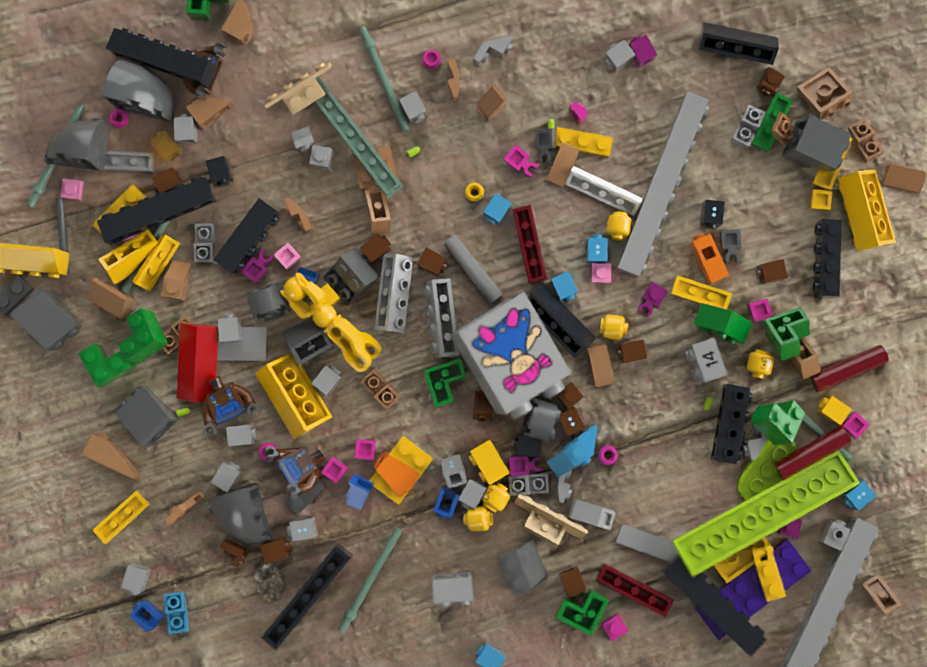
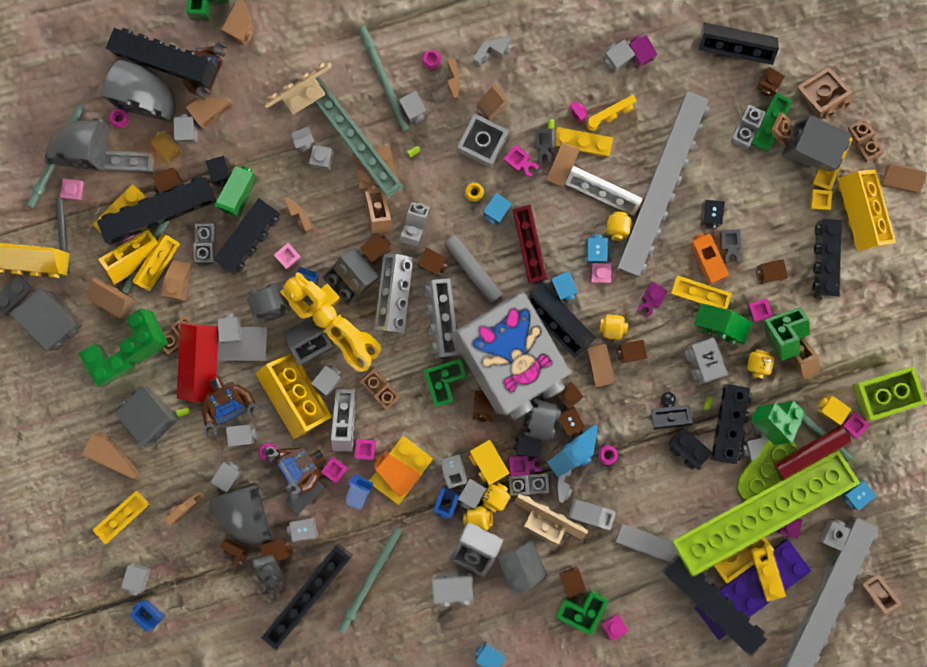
dark azure slope [164,592,189,635] -> none
magenta plate [241,248,274,284] -> none
dark red brick [596,563,674,617] -> none
dark red brick [810,345,889,393] -> none
none -> slope [215,166,257,218]
none -> dark grey plate [254,555,284,585]
none -> light grey slope [331,389,355,451]
none -> light grey slope [399,202,430,247]
none -> light grey brick [449,523,503,577]
none -> light grey brick [457,114,509,169]
none -> yellow plate [587,95,637,132]
none -> black plate [651,392,693,430]
none -> black bracket [668,427,713,470]
none -> lime brick [852,366,927,421]

